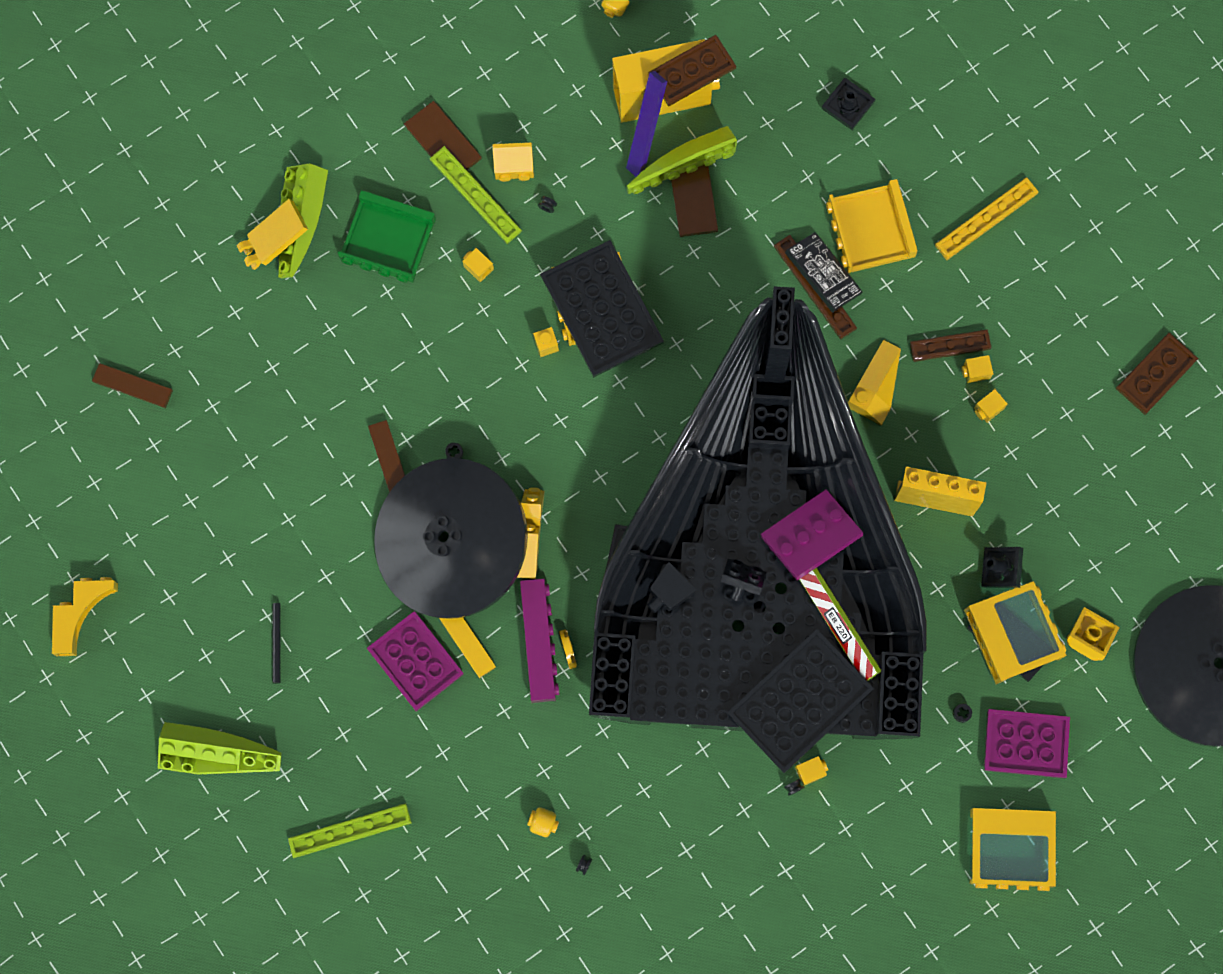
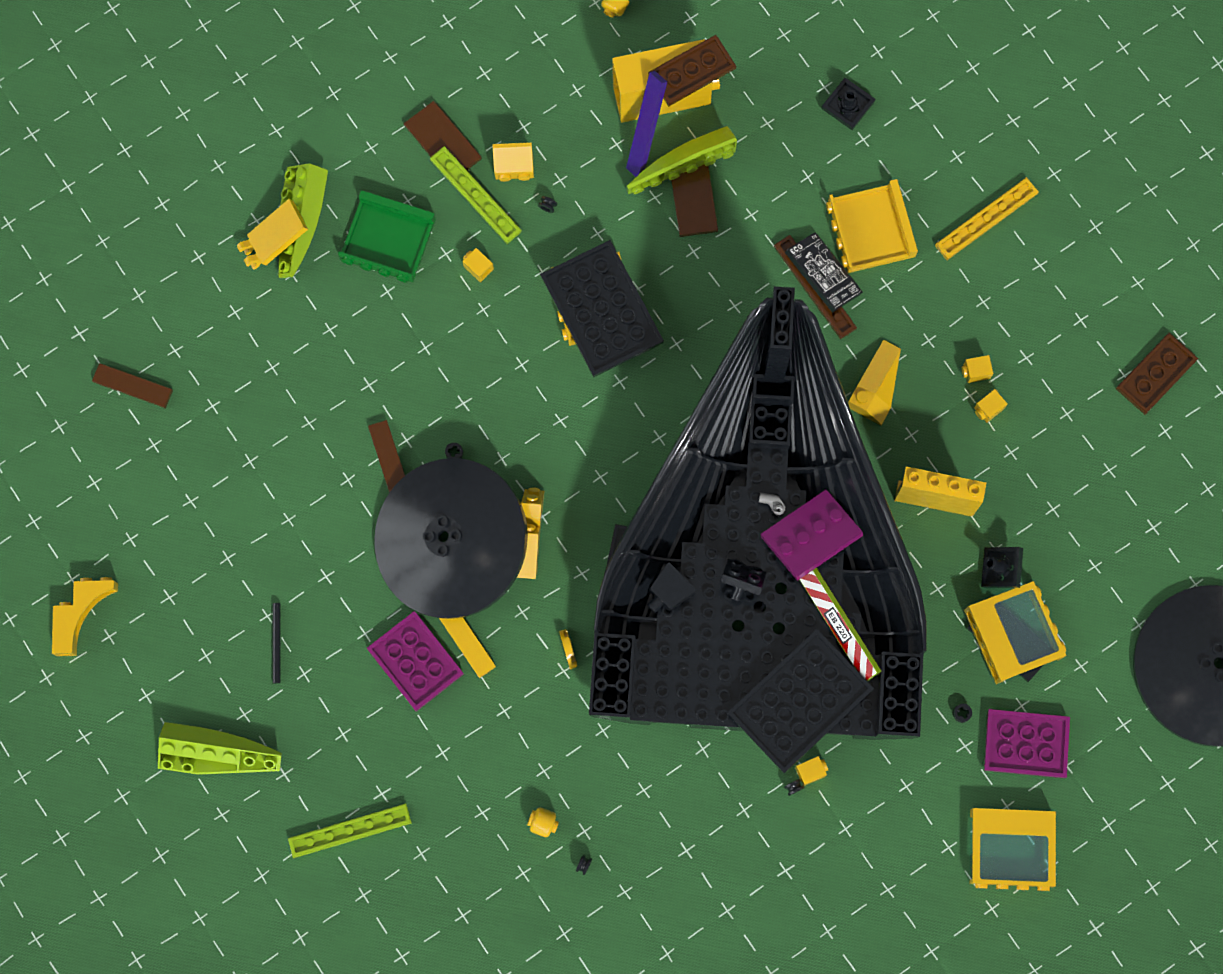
magenta brick [520,579,559,703] -> none
yellow brick [533,327,559,357] -> none
reddish brown tile [910,329,991,362] -> none
yellow slope [1067,607,1120,661] -> none
none -> light grey arm [759,492,785,515]

